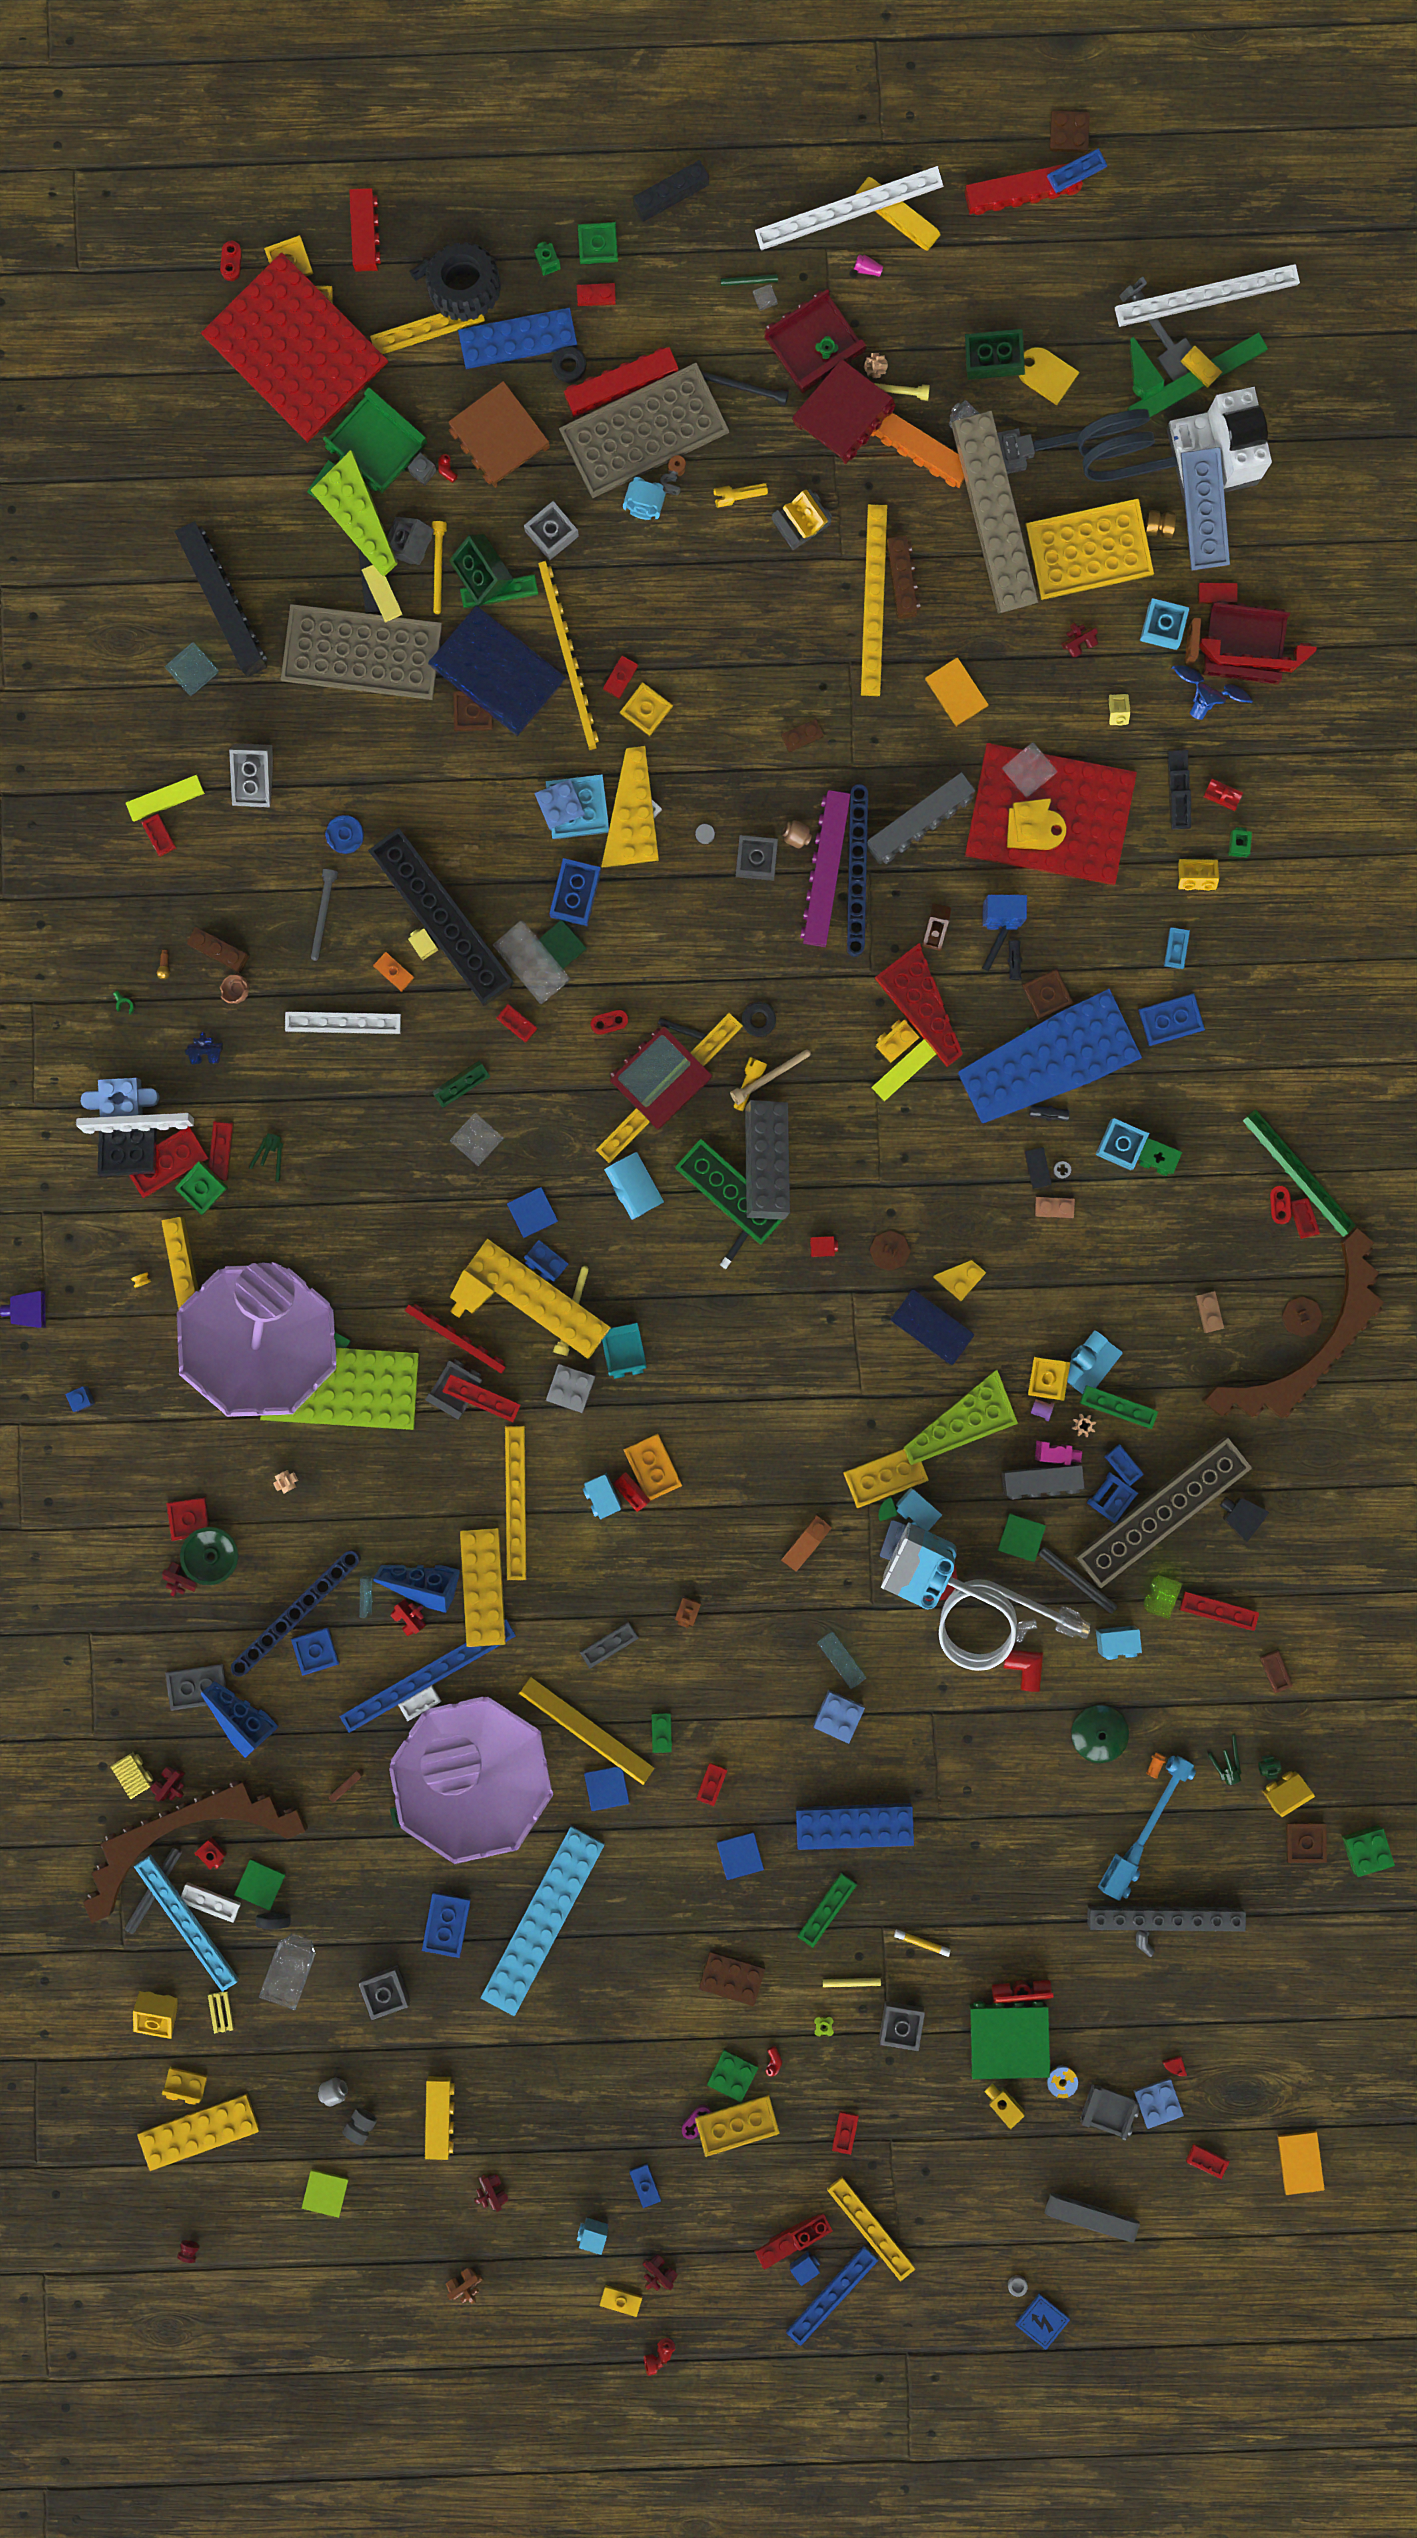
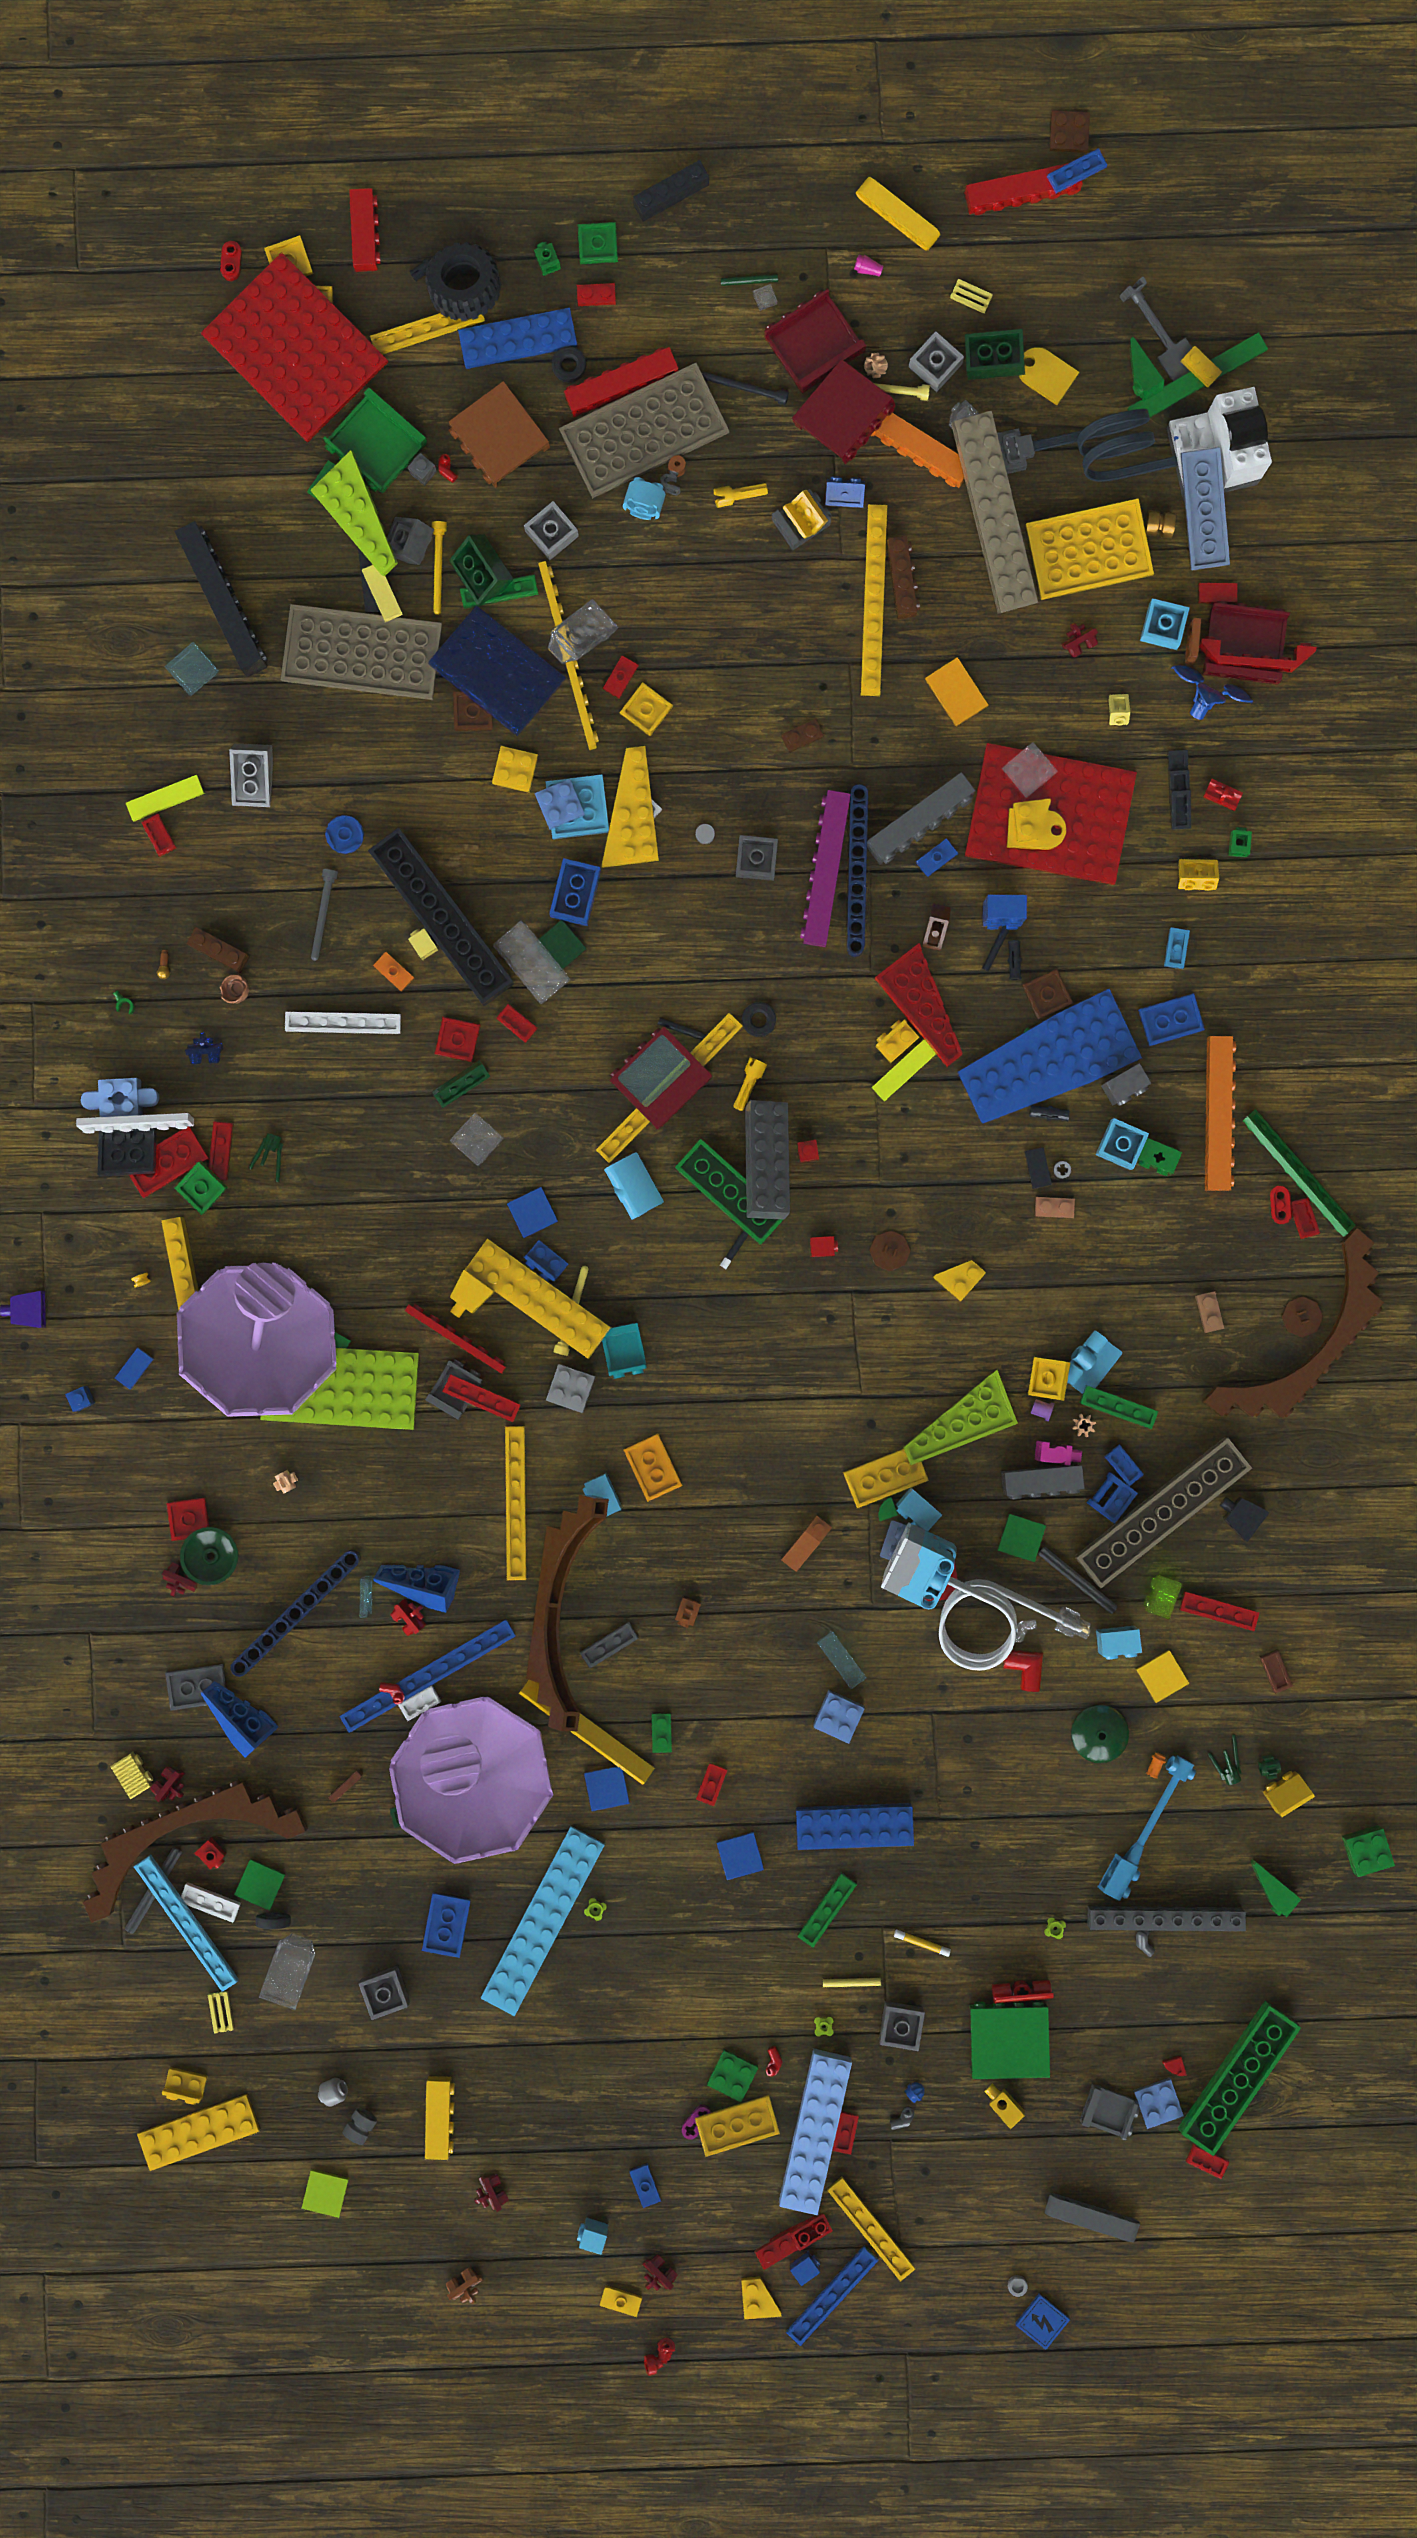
yellow slope [133,1991,177,2039] -> none
dark red wheel [177,2240,200,2263] -> none
blue tile [291,1627,340,1676] -> none
yellow plate [460,1528,506,1647] -> none
red plate [591,1010,628,1035] -> none
red plate [612,1472,651,1512] -> none
reddish brown plate [699,1951,765,2006] -> none
tan piece [730,1050,811,1105] -> none
white plate [755,166,943,250] -> none
medium nougat head [782,820,812,848] -> none
green plate [815,336,838,359] -> none
clear blue brick [889,1289,975,1366] -> none
light blue piece [1047,2065,1078,2098] -> none
white plate [1115,264,1300,327] -> none
light orange tile [1277,2131,1325,2195] -> none
reddish brown plate [1286,1823,1327,1863] -> none
none -> blue tile [115,1347,154,1390]
none -> red arm [379,1682,405,1705]
none -> red tile [435,1017,481,1062]
none -> yellow plate [492,746,538,793]
none -> reddish brown arch [526,1495,609,1731]
none -> clear slope [548,599,618,664]
none -> lime plate [584,1898,607,1921]
none -> yellow wing [741,2277,781,2319]
none -> light blue brick [779,2048,852,2215]
none -> red brick [797,1140,819,1163]
none -> bracket [825,476,865,508]
none -> dark grey arm [890,2107,914,2130]
none -> blue plate [904,2082,925,2103]
none -> light grey brick [909,331,964,392]
none -> blue plate [916,838,958,877]
none -> light yellow tile [950,279,993,314]
none -> lime plate [1044,1917,1066,1939]
none -> flat silver brick [1101,1063,1151,1106]
none -> yellow tile [1136,1650,1189,1703]
none -> green brick [1178,2001,1301,2156]
none -> orange brick [1205,1036,1236,1191]
none -> green slope [1251,1859,1301,1917]

